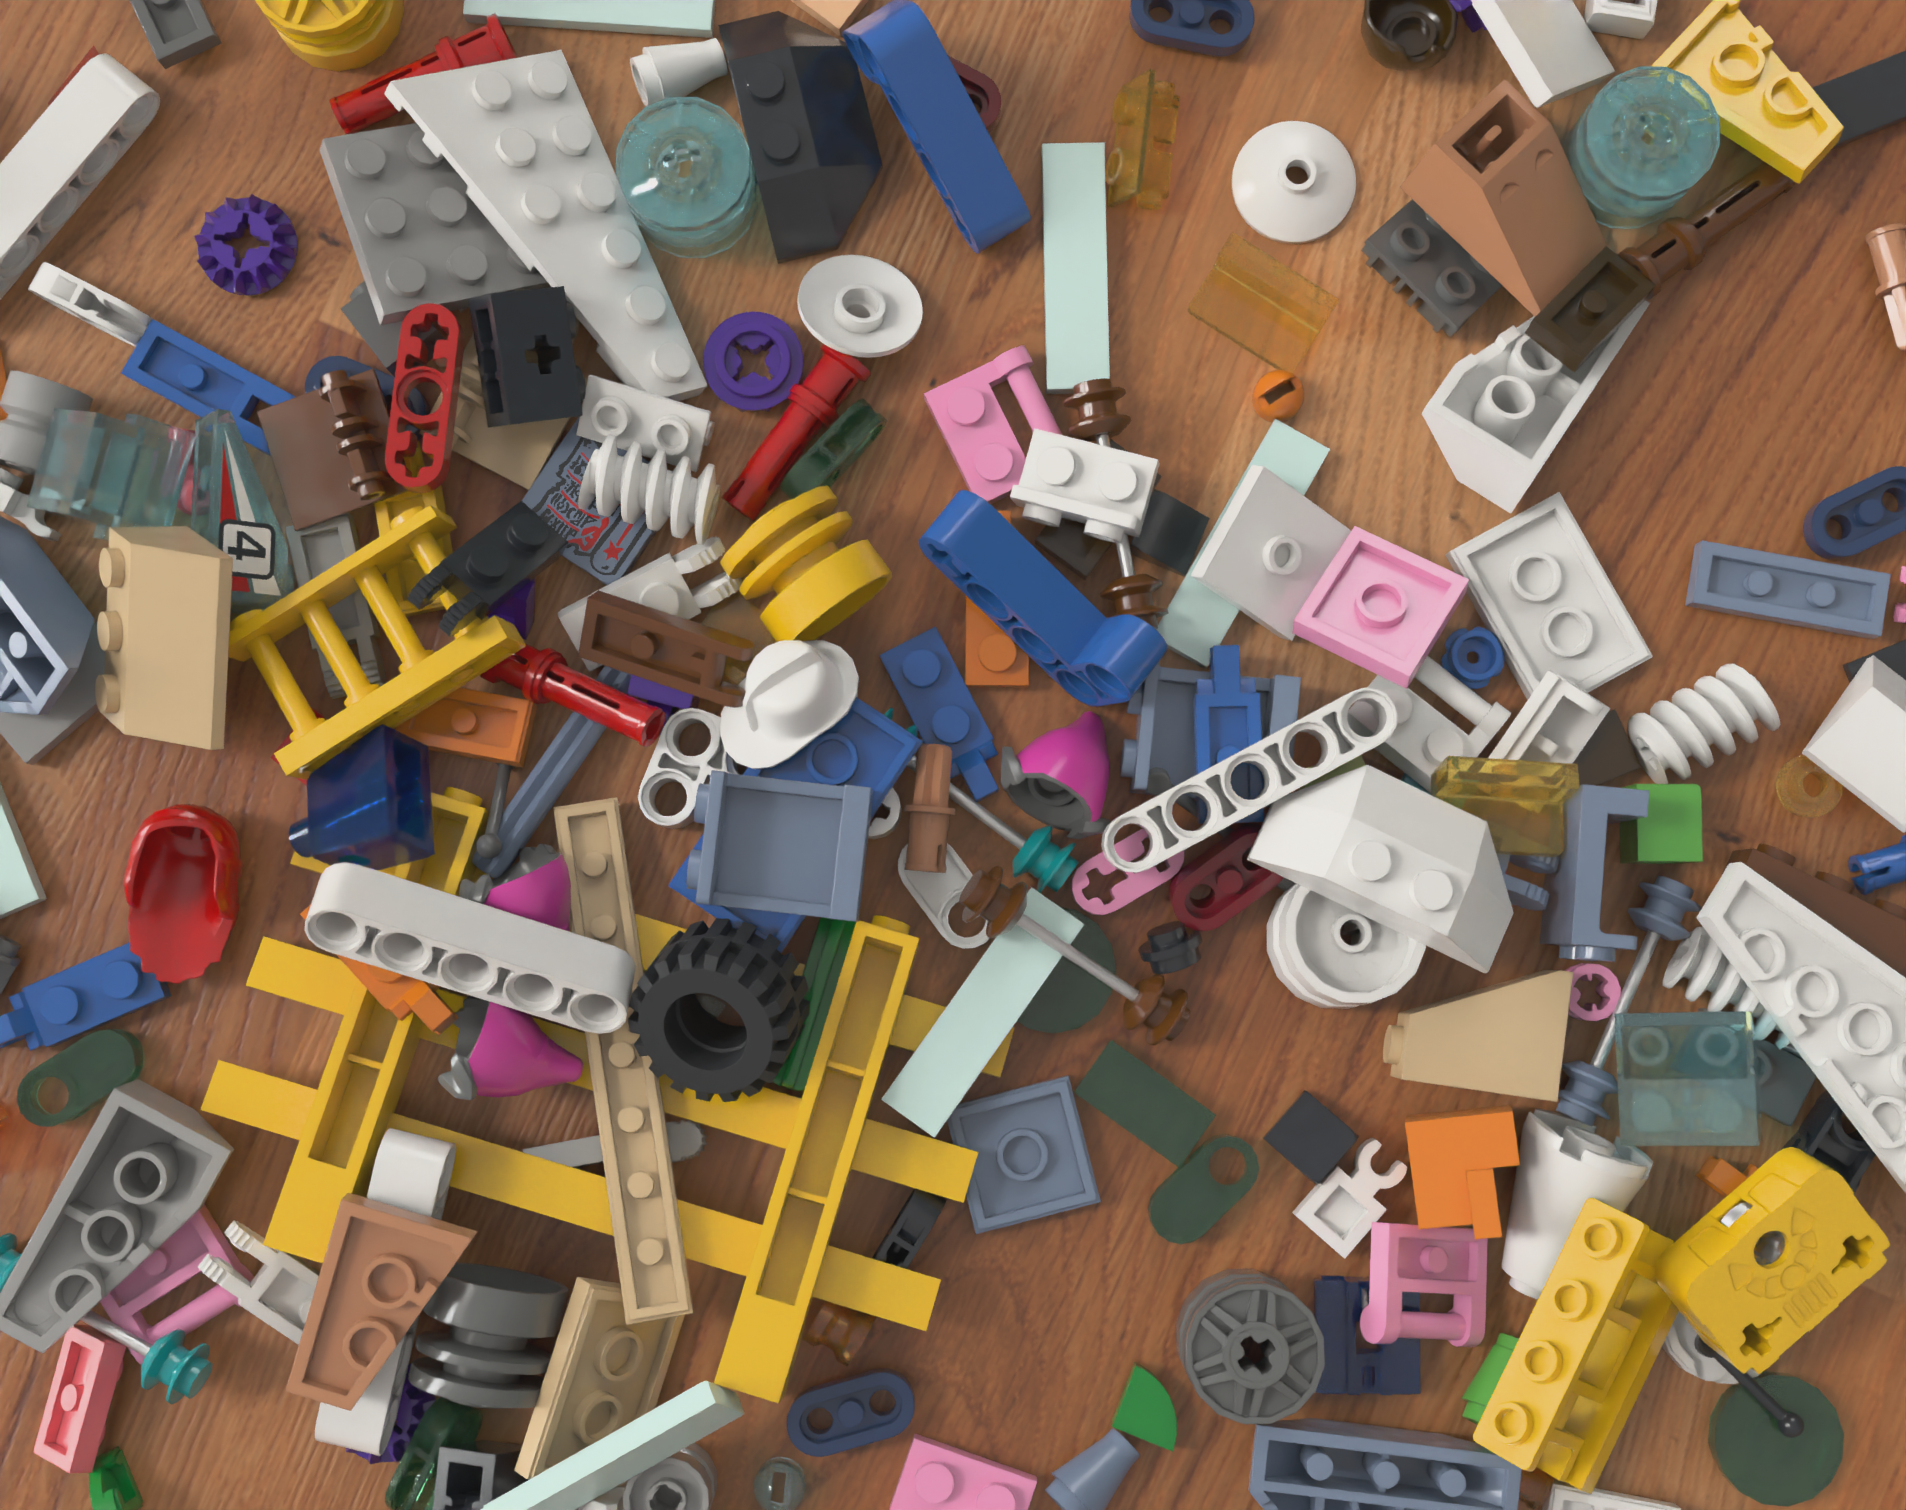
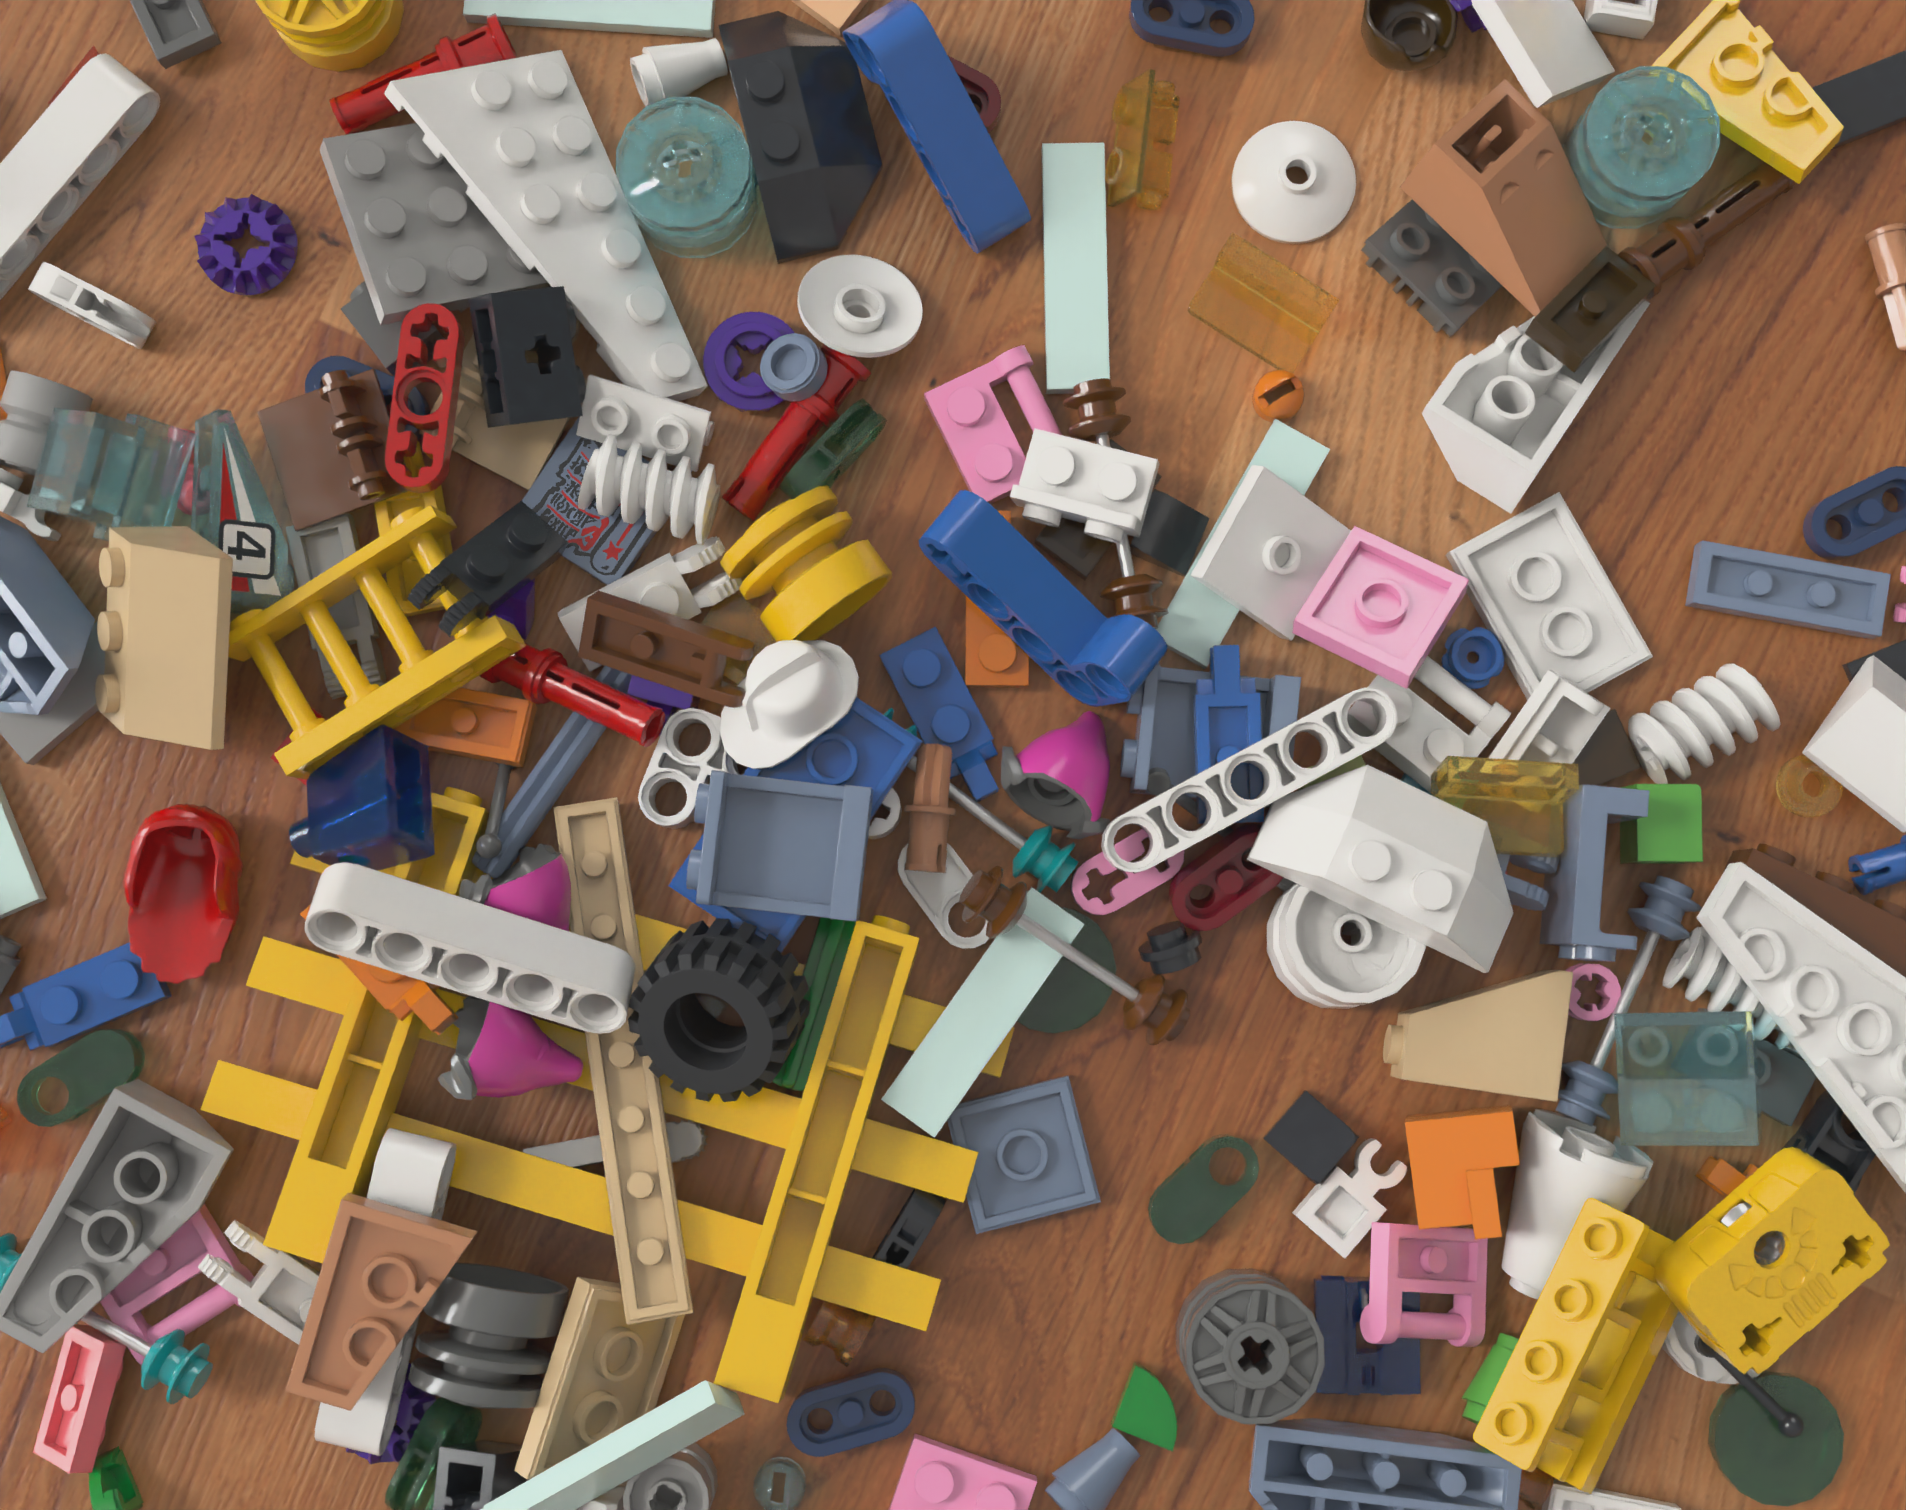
blue plate [121,319,295,457] -> none
clear green tile [1073,1039,1216,1168] -> none
none -> sand blue tile [760,333,828,401]

